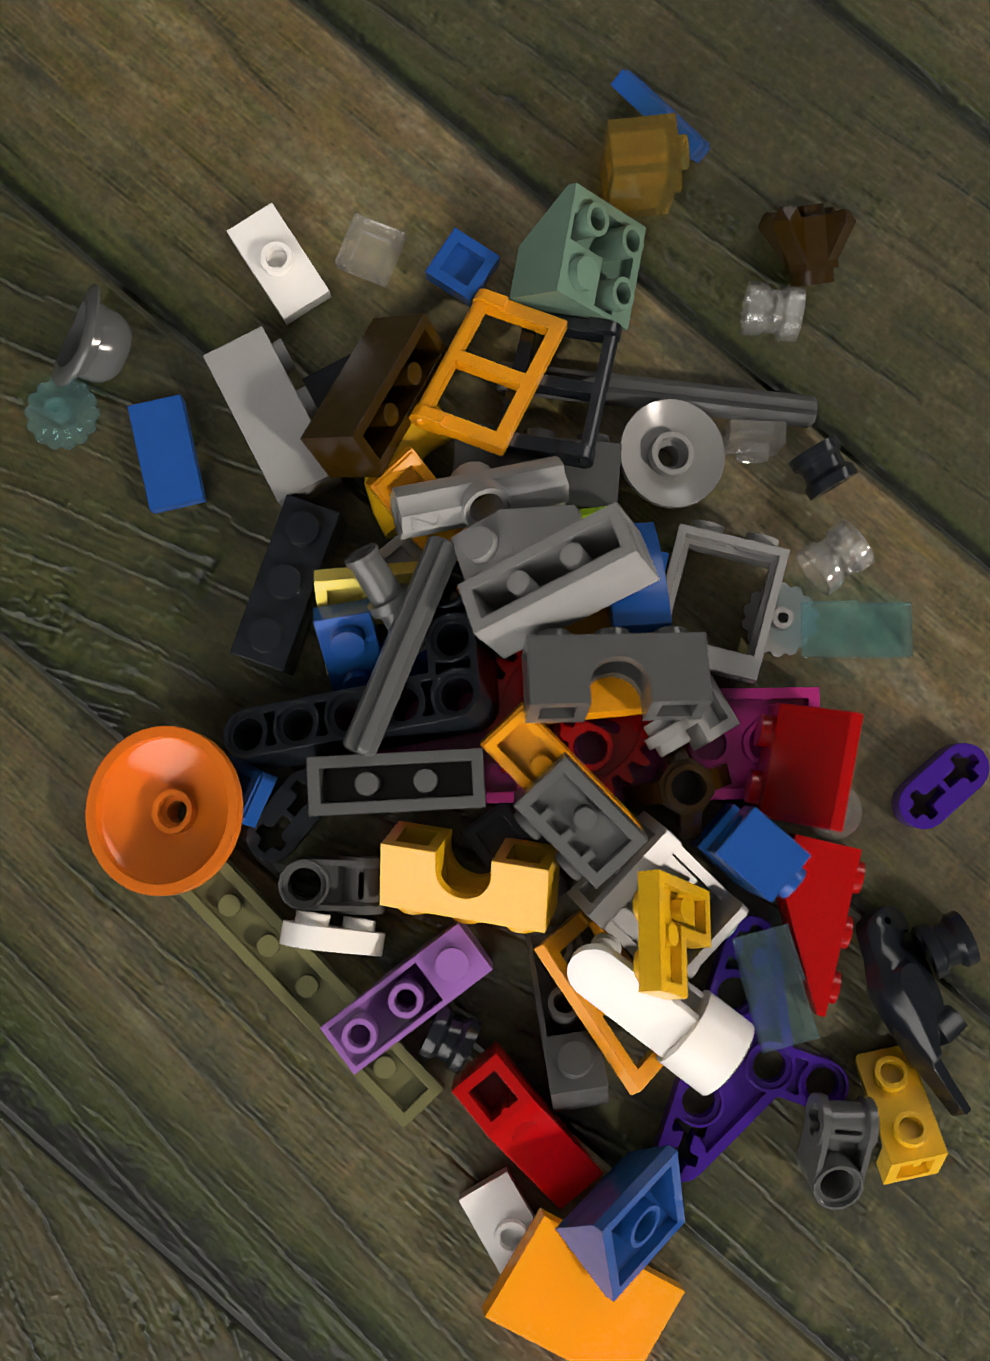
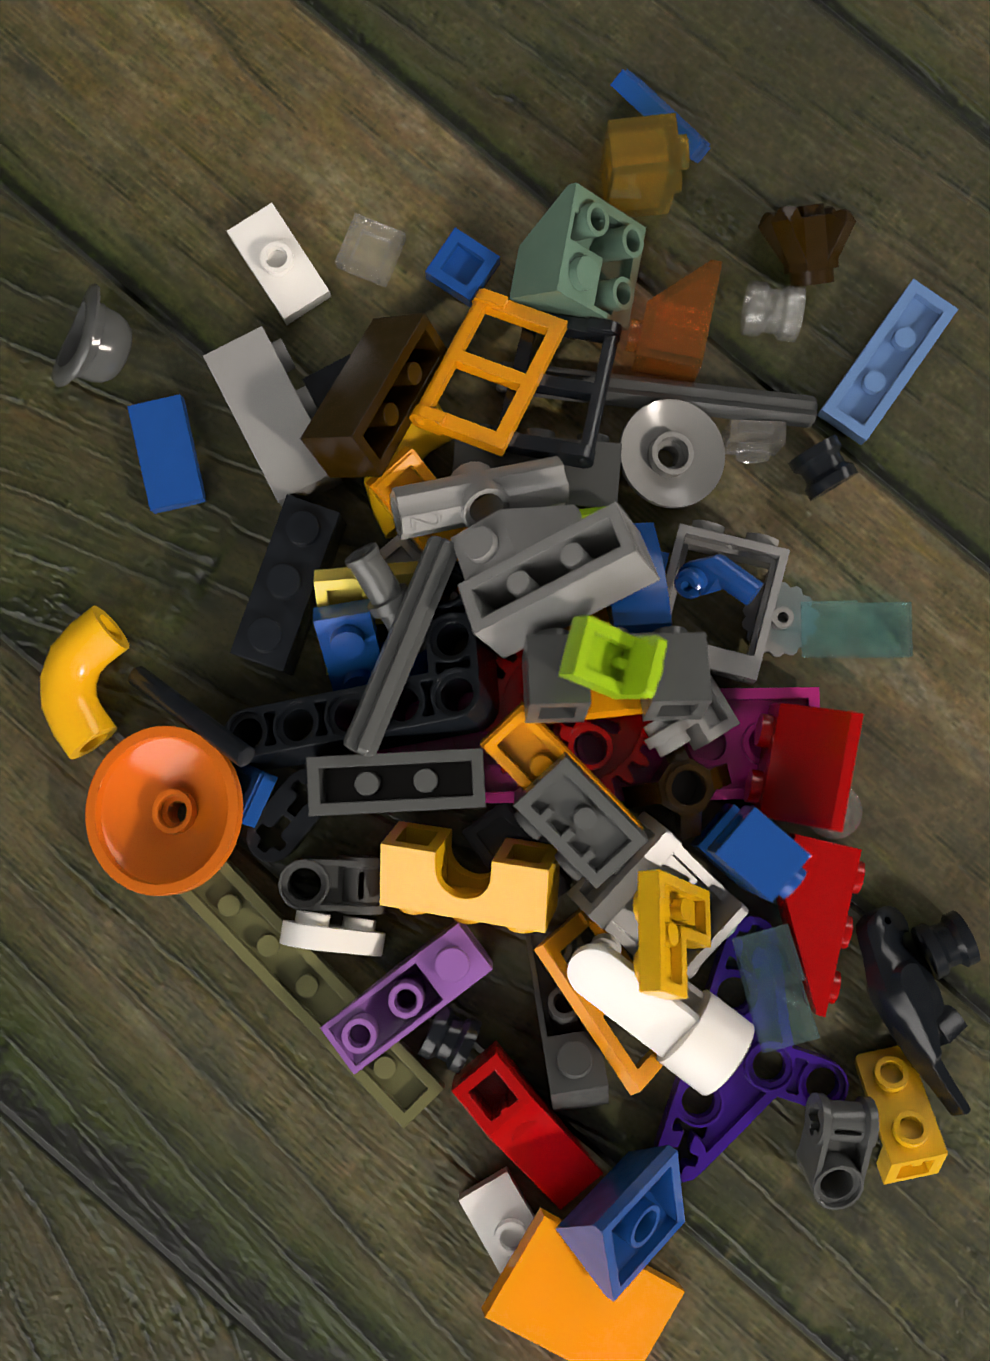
clear light blue piece [24,378,100,450] -> none
clear wheel [796,519,875,596] -> none
dark purple beam [891,743,990,829] -> none
none -> yellow cylinder [40,606,129,760]
none -> black bar [128,666,255,767]
none -> lime bracket [558,615,668,699]
none -> clear orange slope [625,260,723,382]
none -> blue arm [674,554,764,606]
none -> medium blue plate [817,278,958,445]

